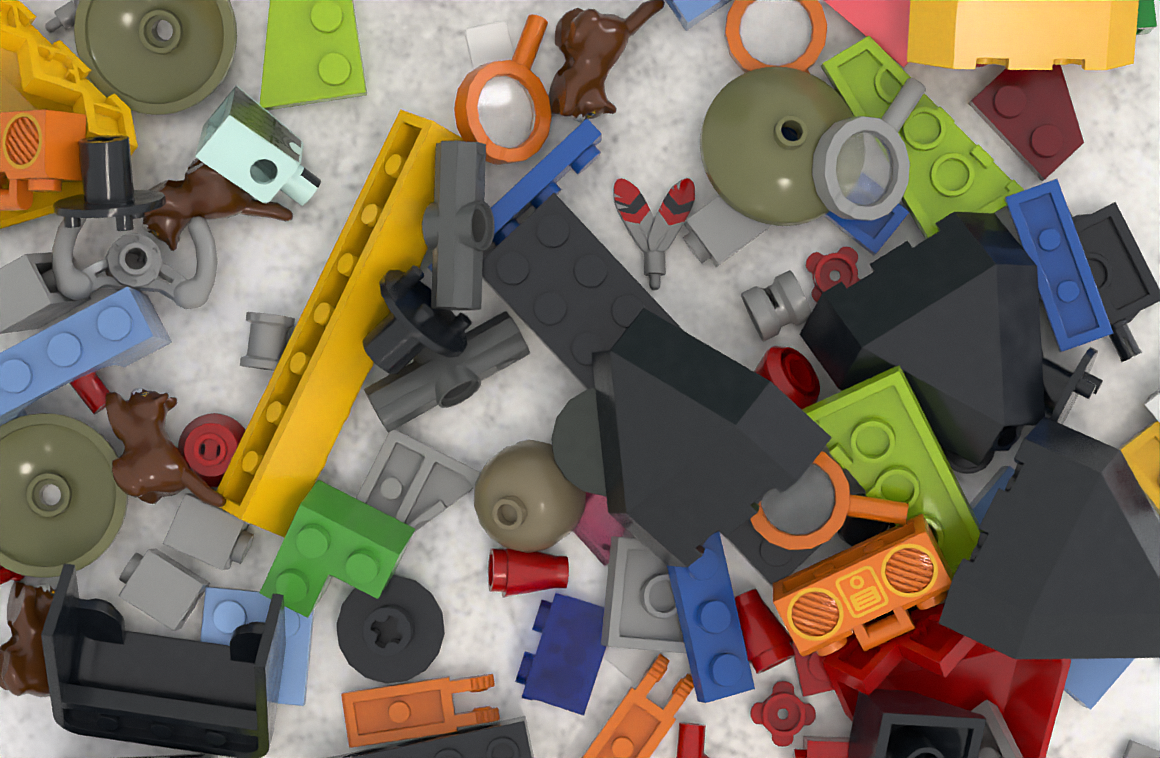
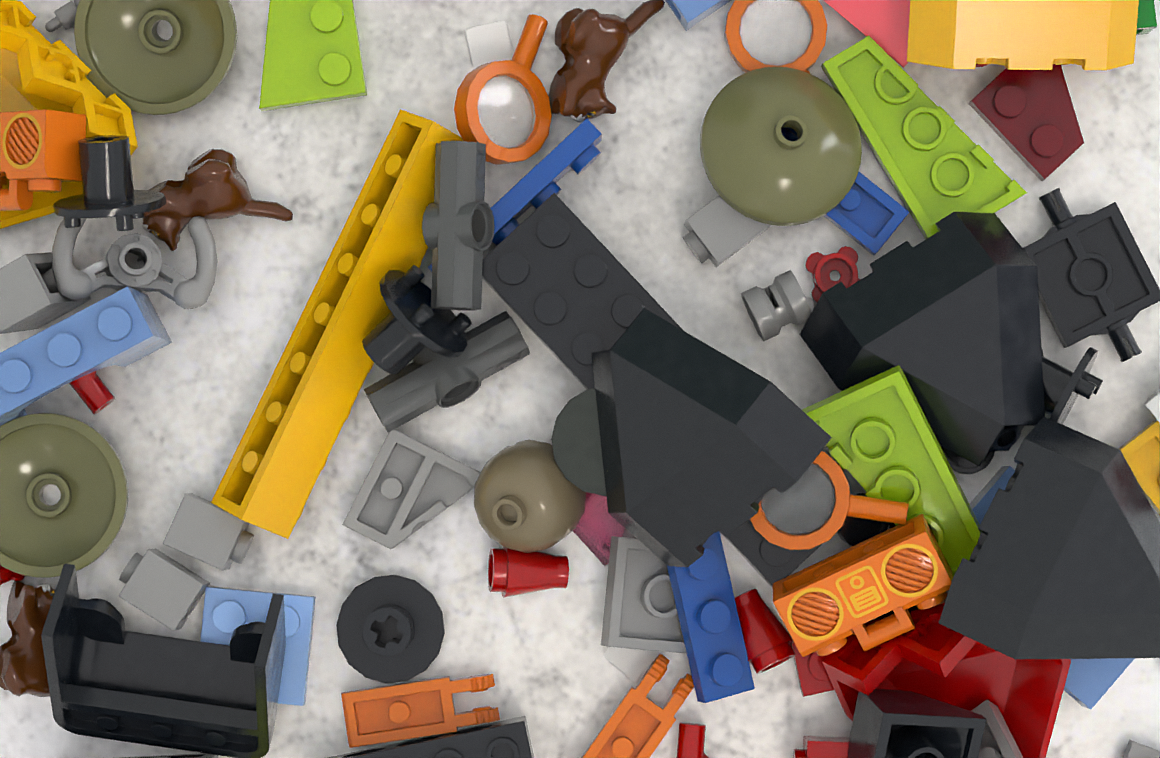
reddish brown animal [105,388,226,507] -> none
red cone [178,413,245,487] -> none
light aqua torso [195,85,321,206] -> none
light grey bush [240,312,295,371] -> none
bright green brick [259,480,416,618] -> none
clear blue bracket [515,591,606,716] -> none
piece [613,178,695,290] -> none
red plate [750,681,816,747] -> none
red cone [754,346,820,410] -> none
light grey piece [812,78,926,221] -> none
blue plate [1004,179,1114,352] -> none

